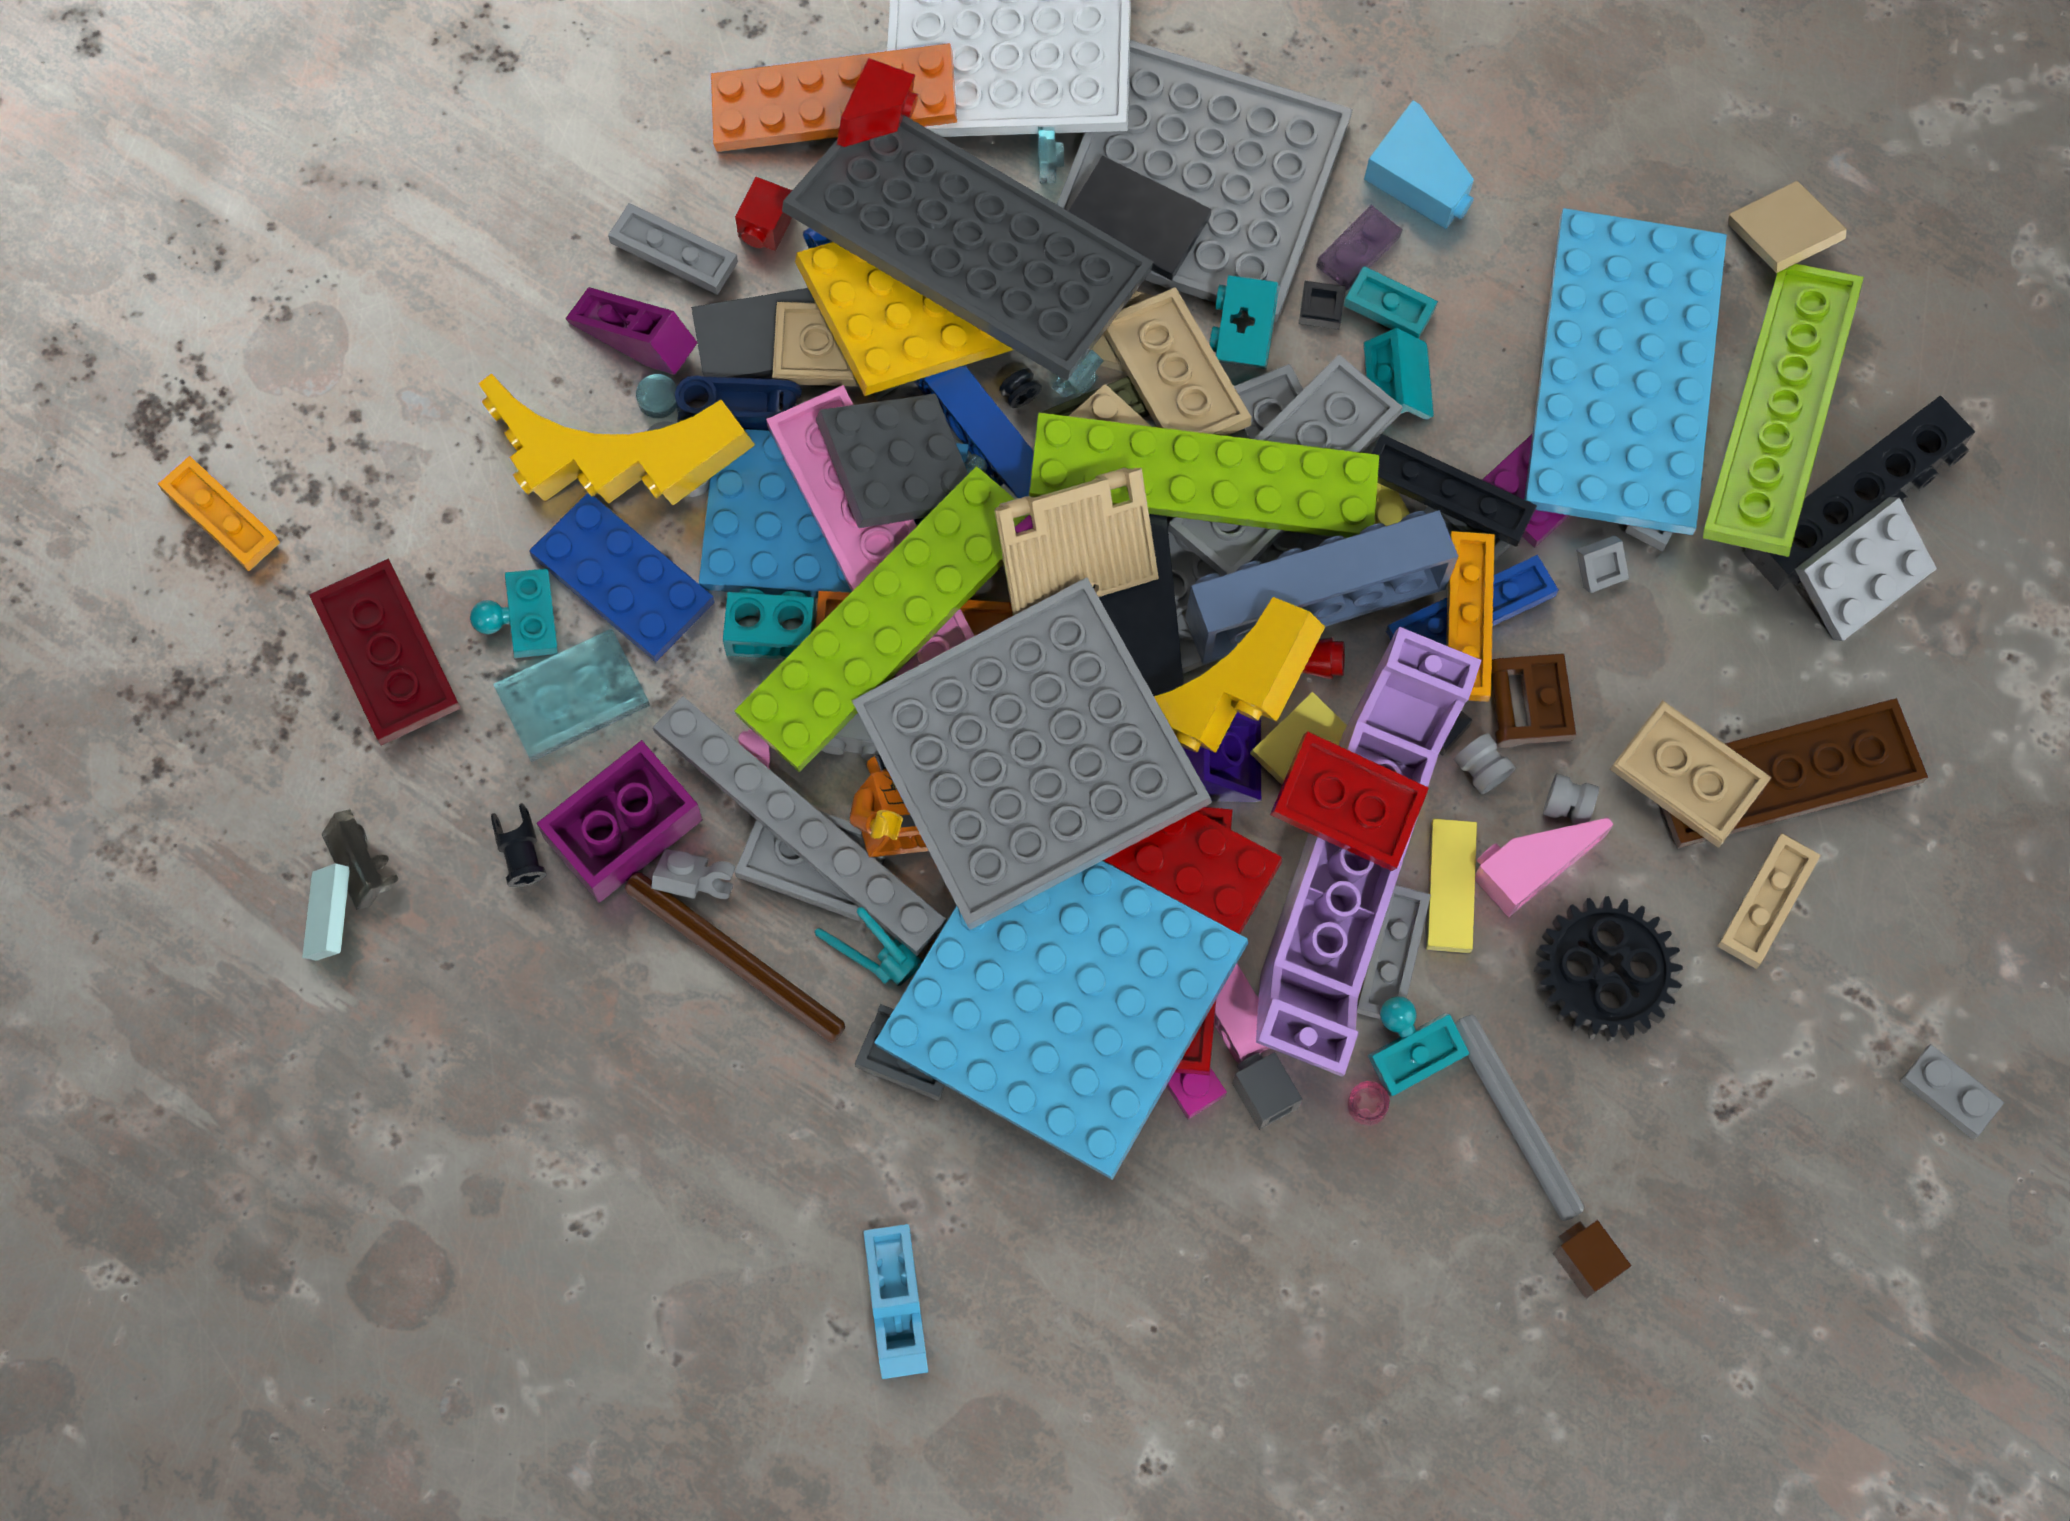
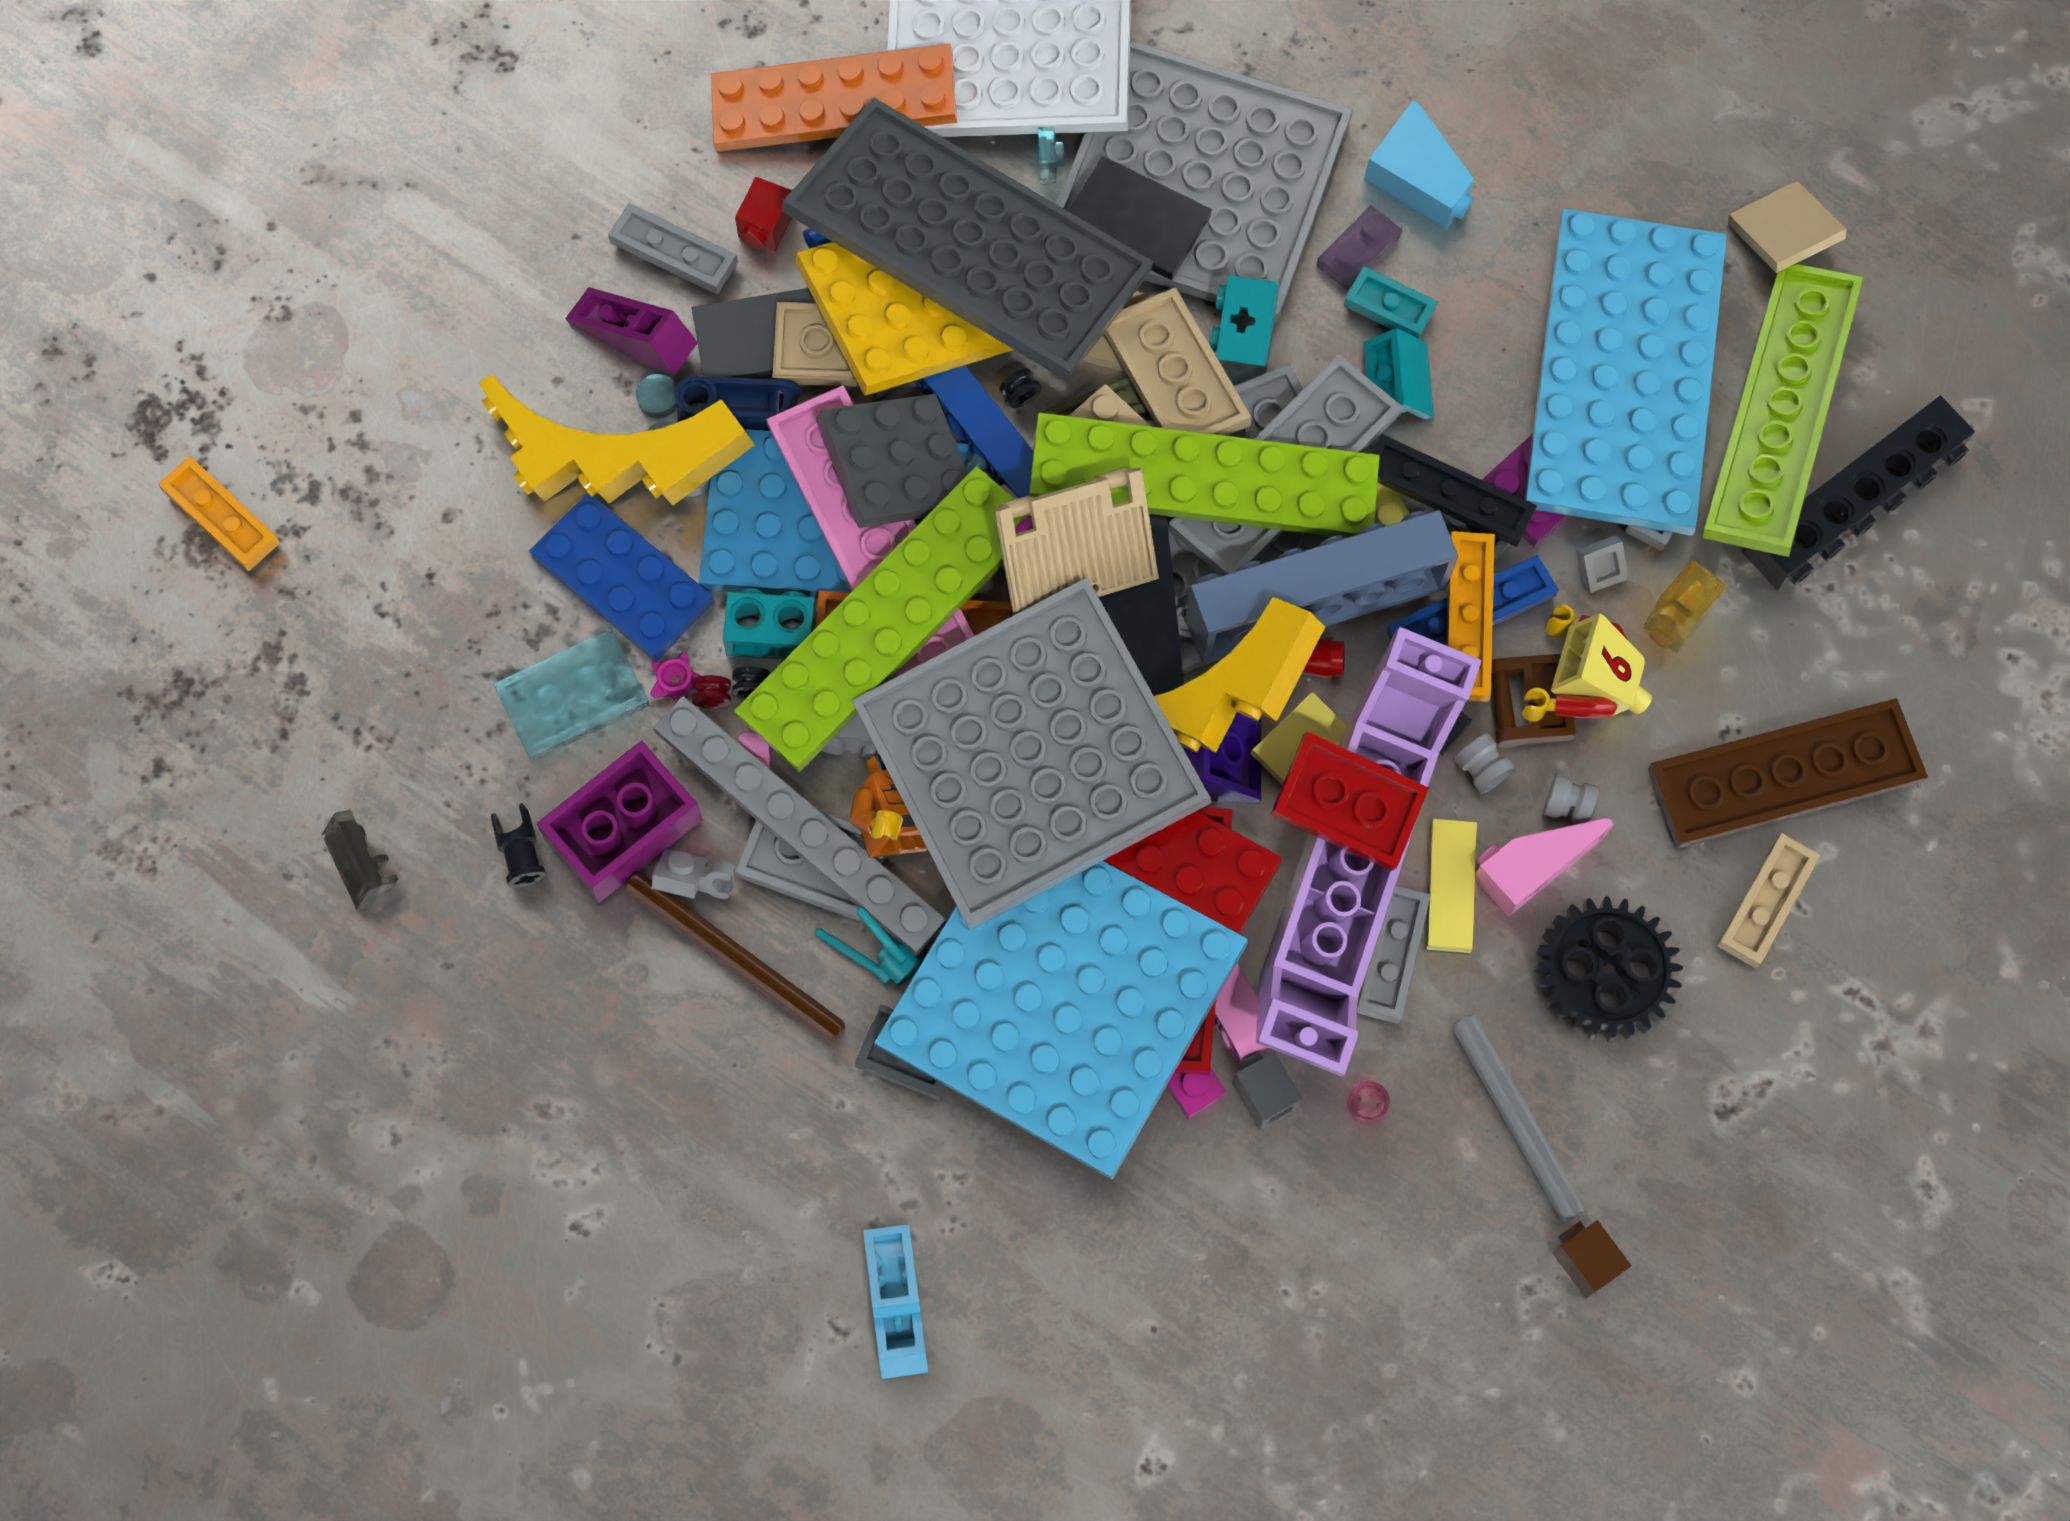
light aqua tile [302,863,350,961] -> none
dark red plate [309,558,461,746] -> none
teal plate [470,569,558,658] -> none
red slope [837,58,918,147] -> none
clear light blue plate [1052,350,1104,398] -> none
black tile [1299,281,1346,330] -> none
teal plate [1367,996,1470,1096] -> none
tan tile [1610,700,1771,848] -> none
light grey plate [1795,497,1937,641] -> none
light grey plate [1900,1044,2005,1139] -> none
none -> dark pink plate [650,653,702,702]
none -> dark red bush [692,675,732,709]
none -> black bush [731,666,771,699]
none -> light yellow torso [1522,604,1652,721]
none -> clear yellow brick [1643,559,1728,654]

